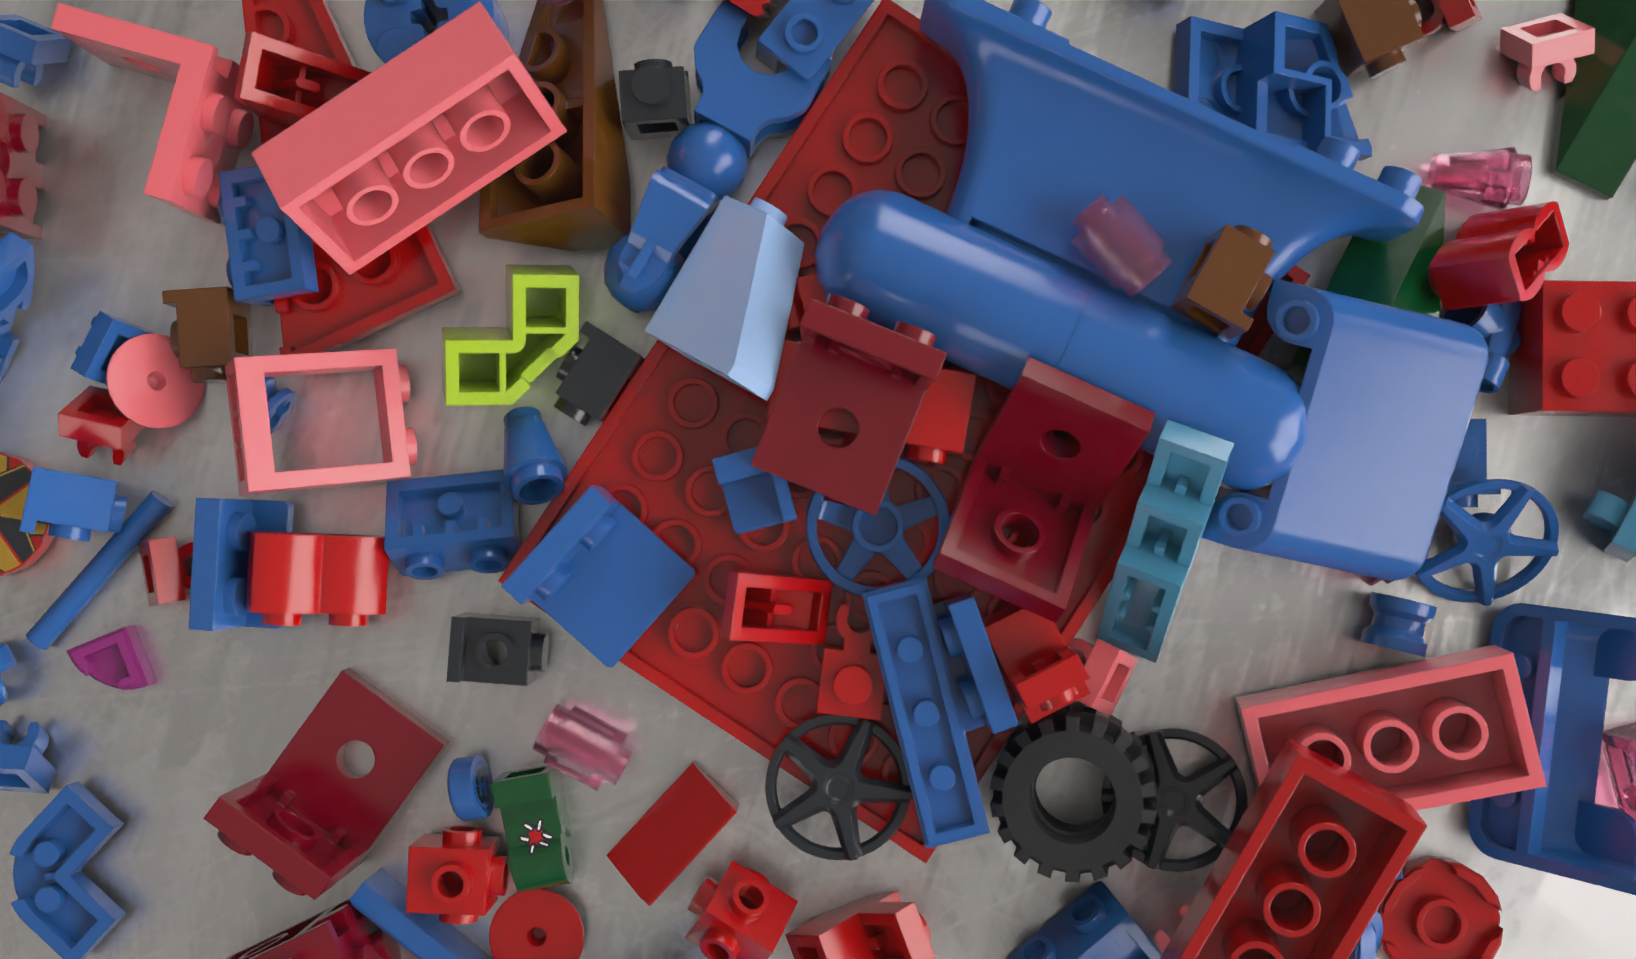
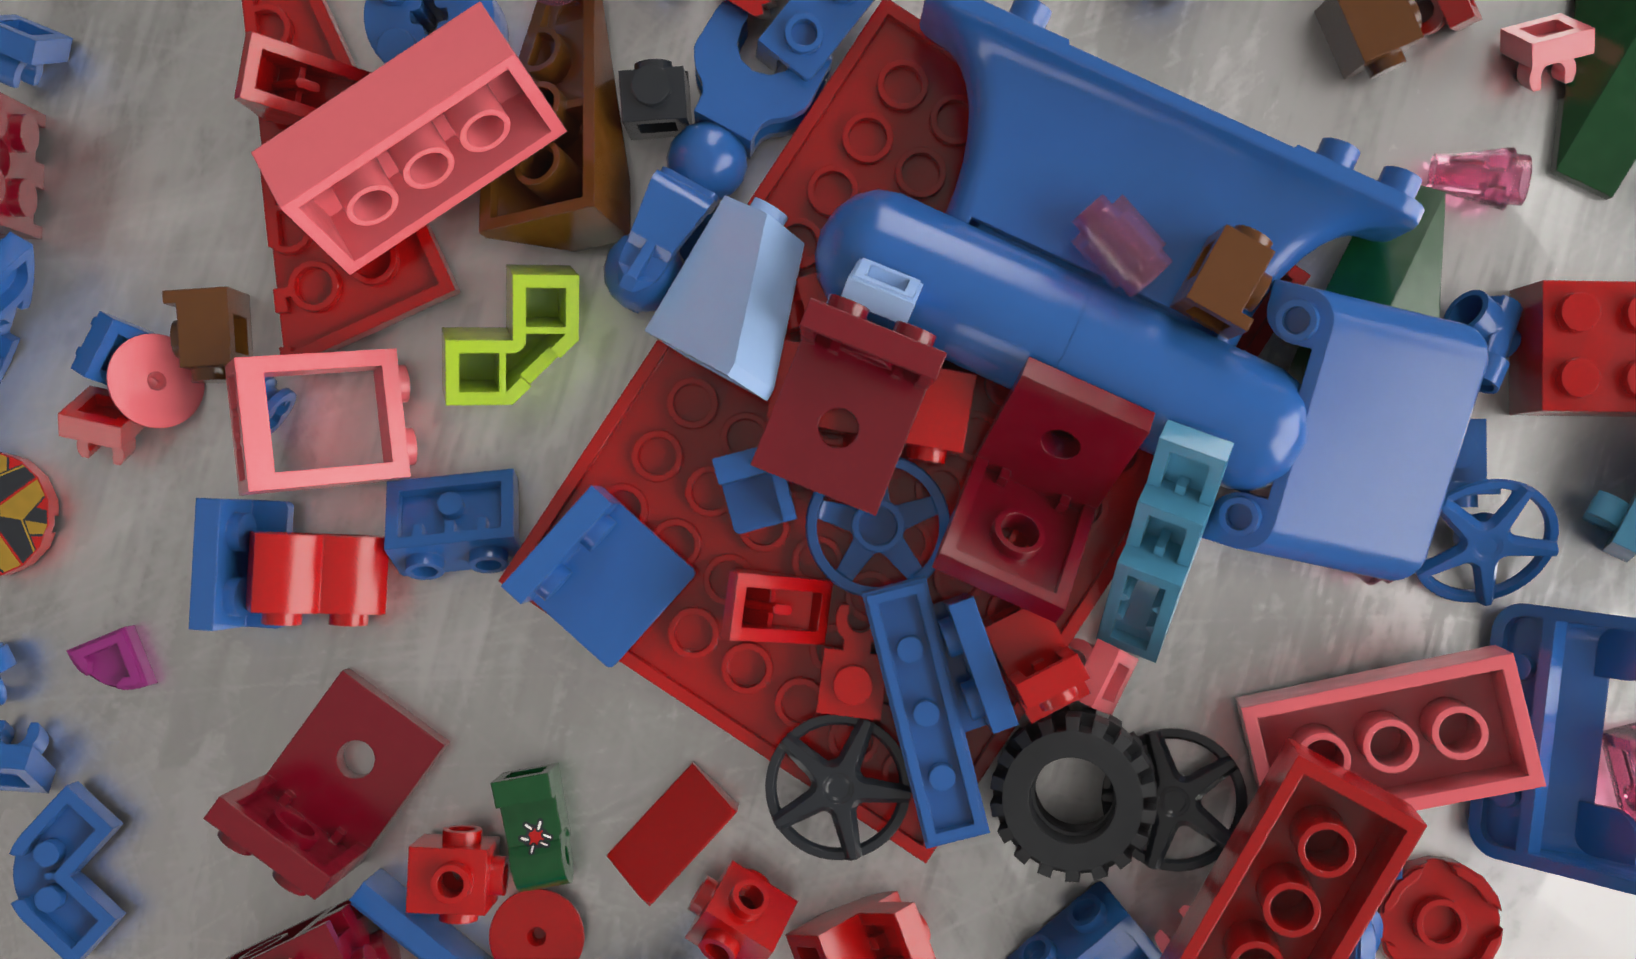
blue brick [19,466,127,542] -> none
blue bar [26,491,173,650] -> none
coral bracket [51,3,254,224] -> none
tile [139,536,193,607] -> none
blue bracket [218,165,319,307] -> none
black brick [446,612,549,686] -> none
blue tile [447,754,494,822] -> none
blue cone [503,406,568,505] -> none
clear pink brick [533,704,634,791] -> none
black brick [554,321,645,426] -> none
blue slope [1174,11,1372,161] -> none
blue wheel [1360,592,1437,657] -> none
red brick [1428,201,1569,310] -> none
none -> light blue tile [841,258,923,323]

